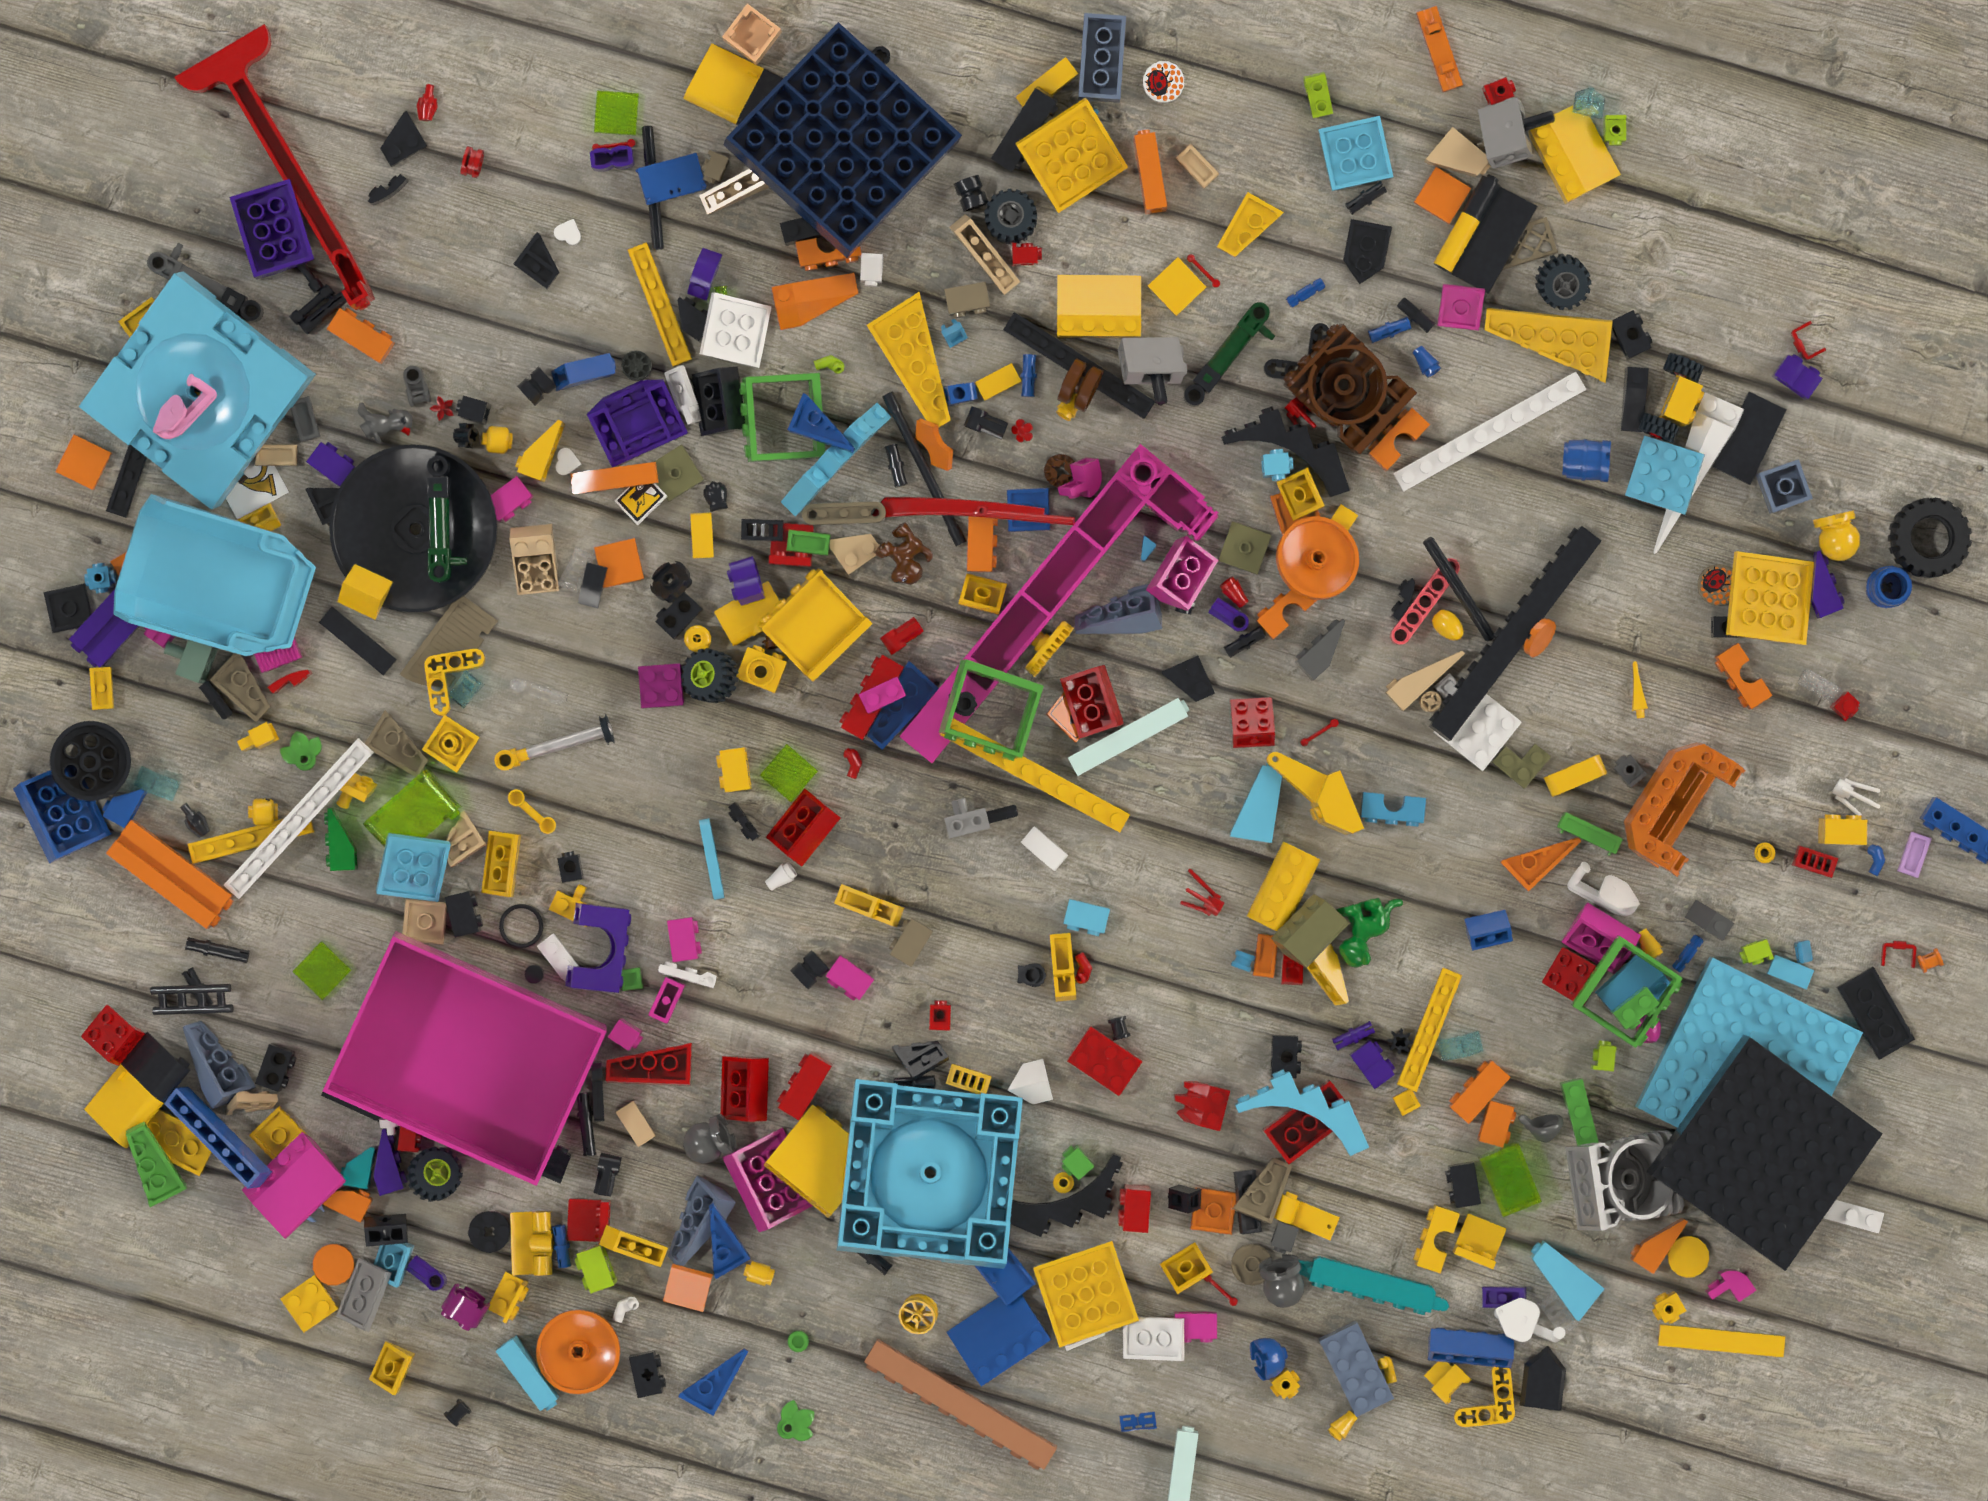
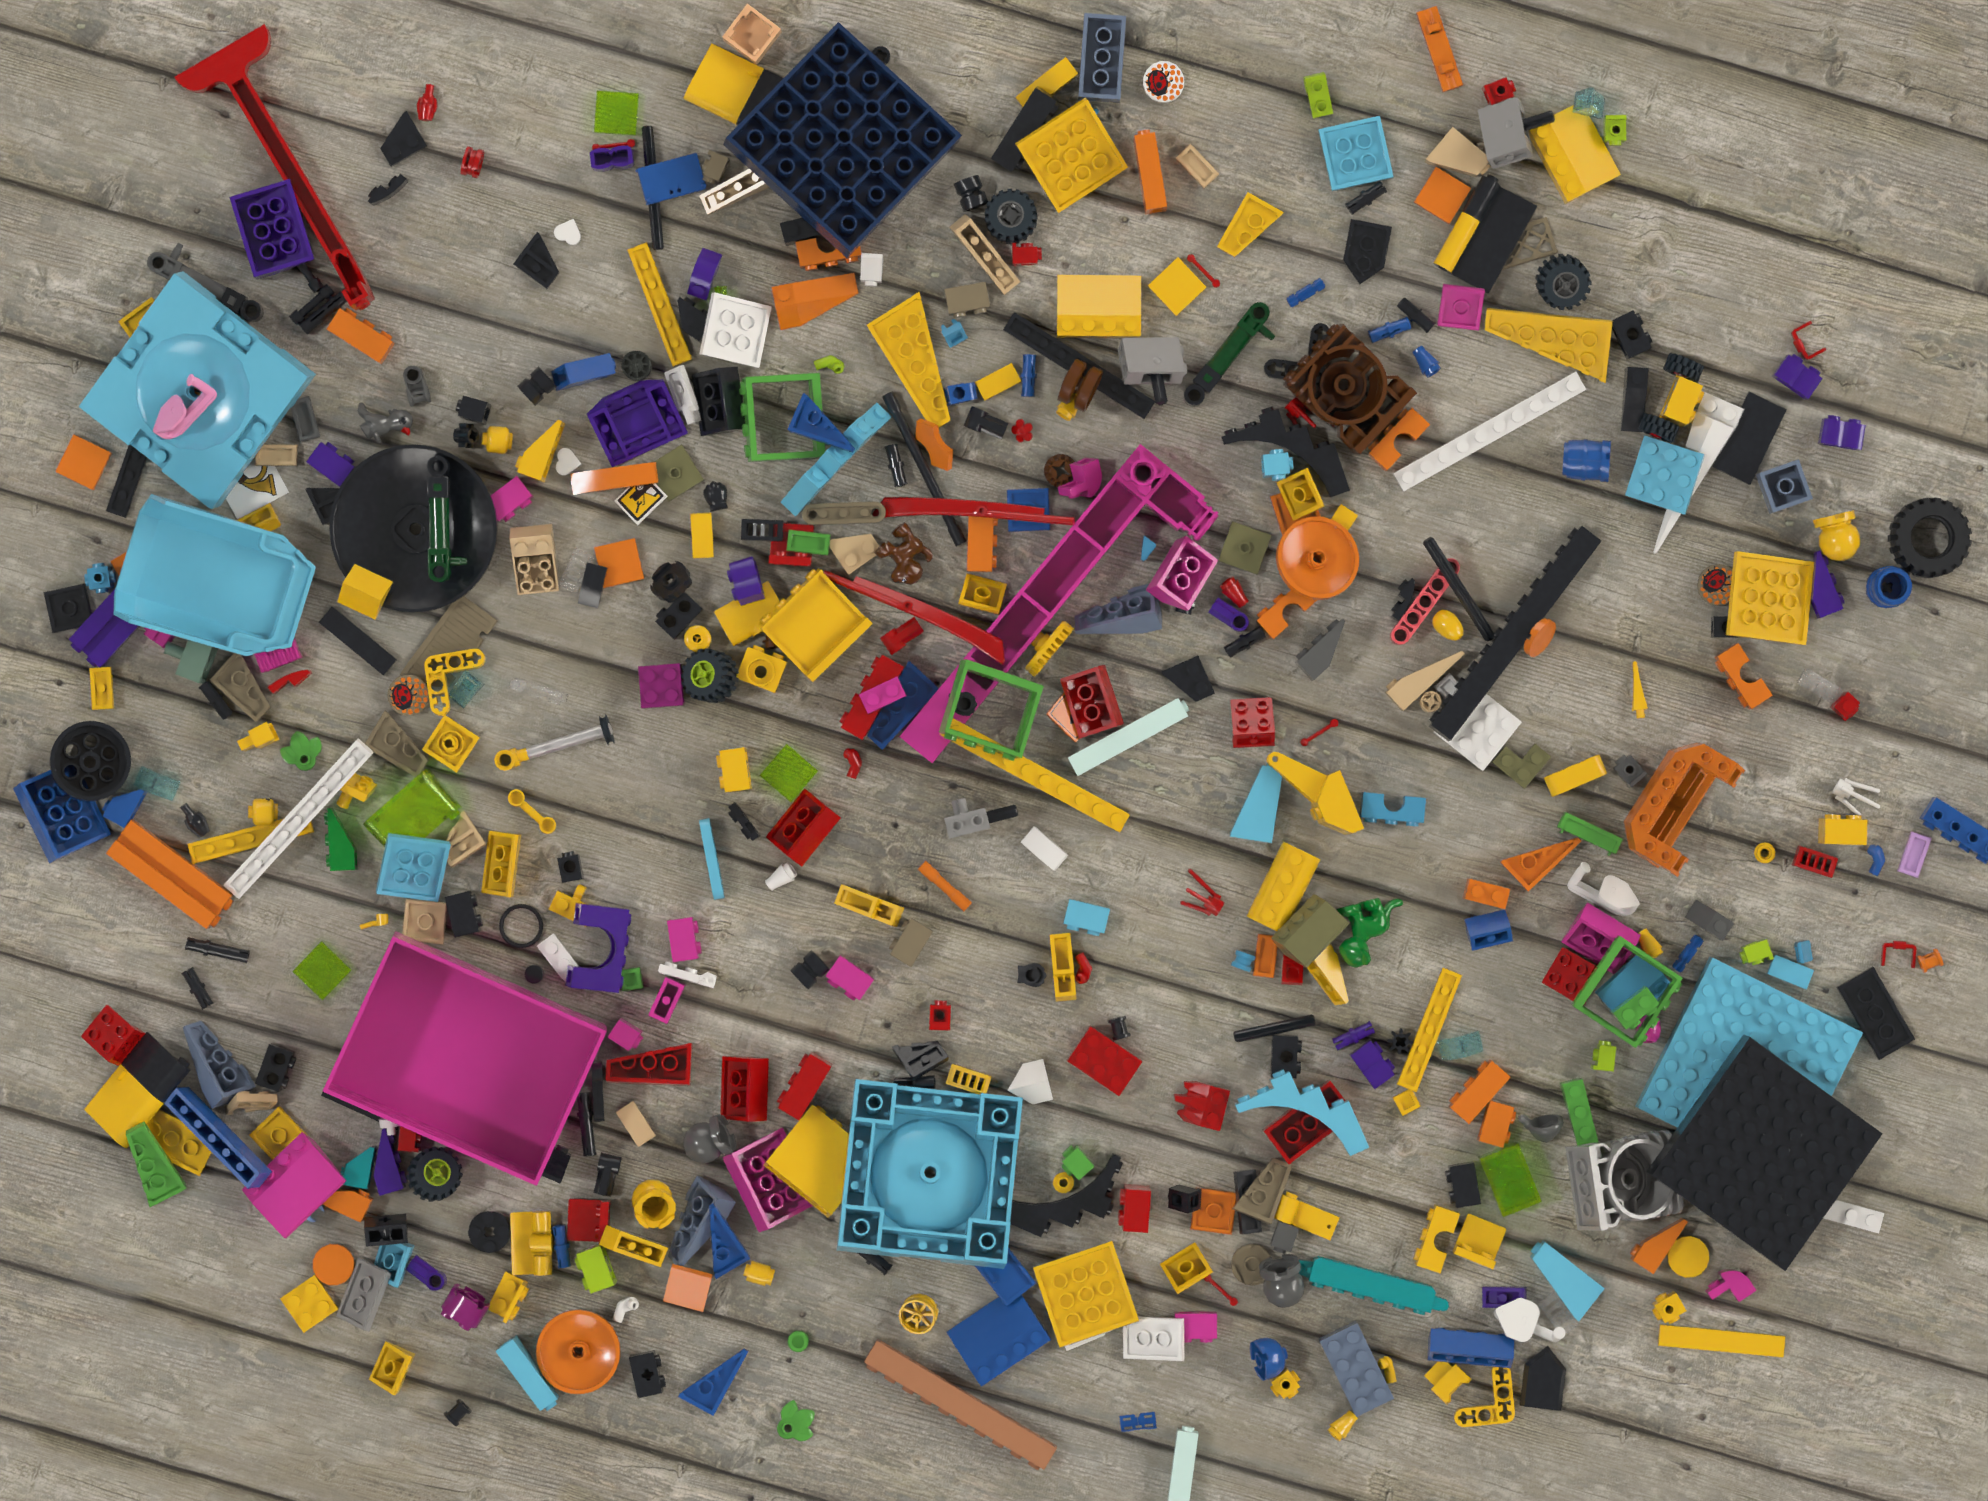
black bar [150,984,234,1015] -> none
red plant [429,396,454,421] -> none
none -> yellow hand [360,914,388,930]
none -> tile [388,674,429,716]
none -> yellow tile [631,1179,676,1229]
none -> red piece [823,570,1005,664]
none -> orange piece [917,861,972,911]
none -> black axle [1233,1014,1316,1042]
none -> orange brick [1463,878,1510,909]
none -> dark purple brick [1818,415,1866,451]

